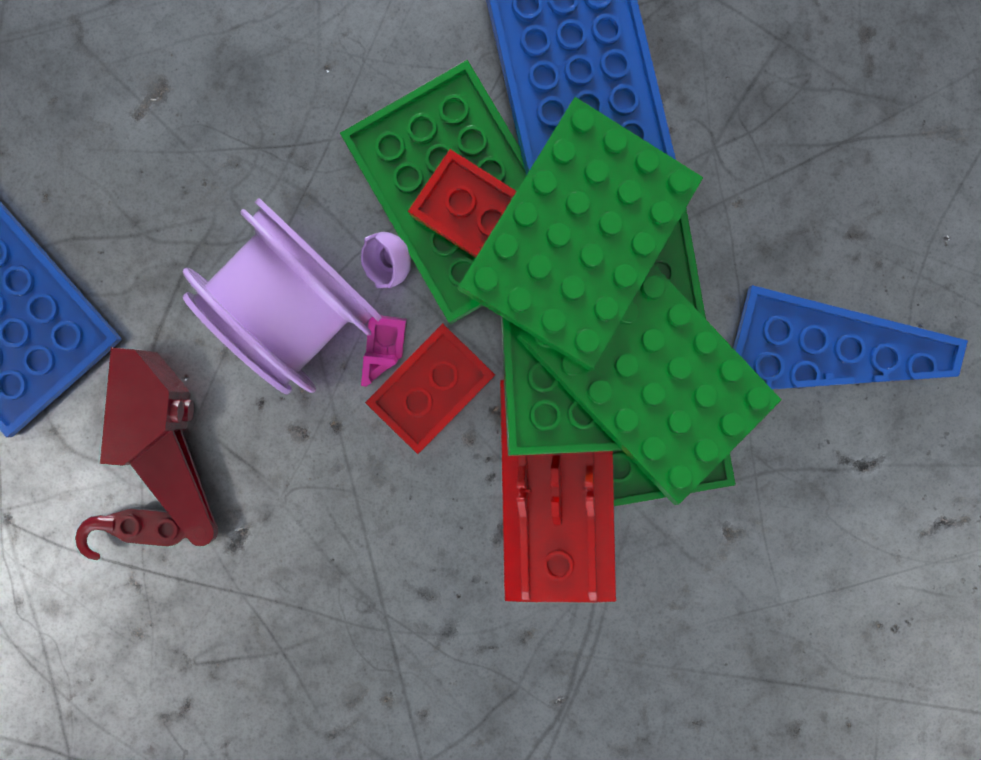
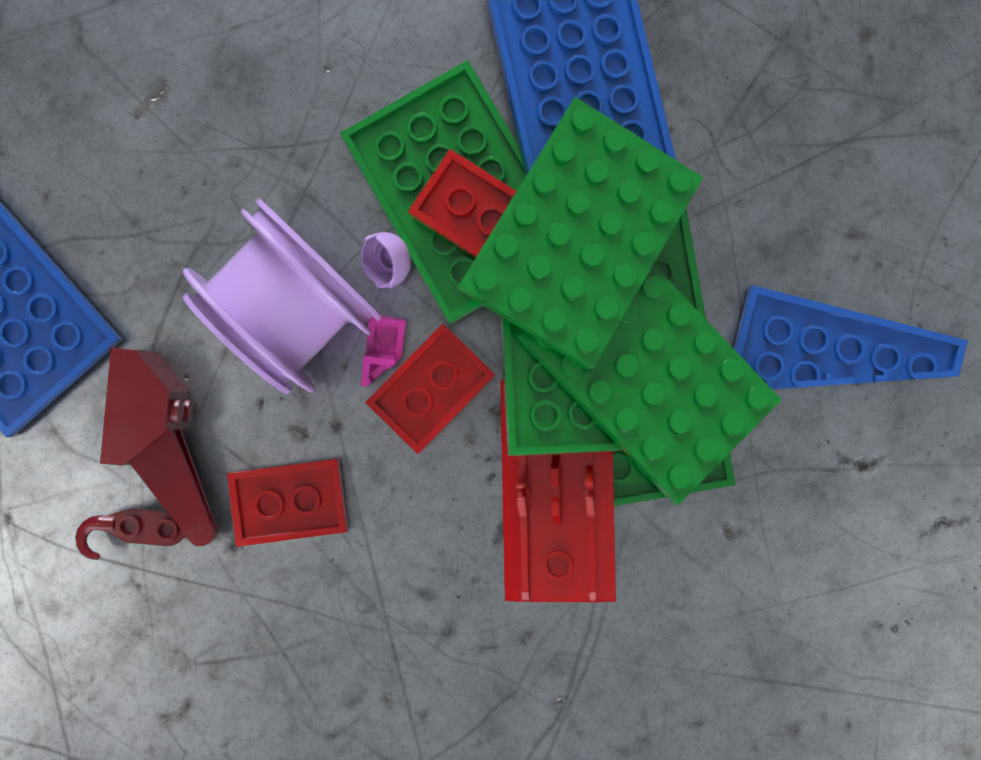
none -> red plate [227,458,349,547]

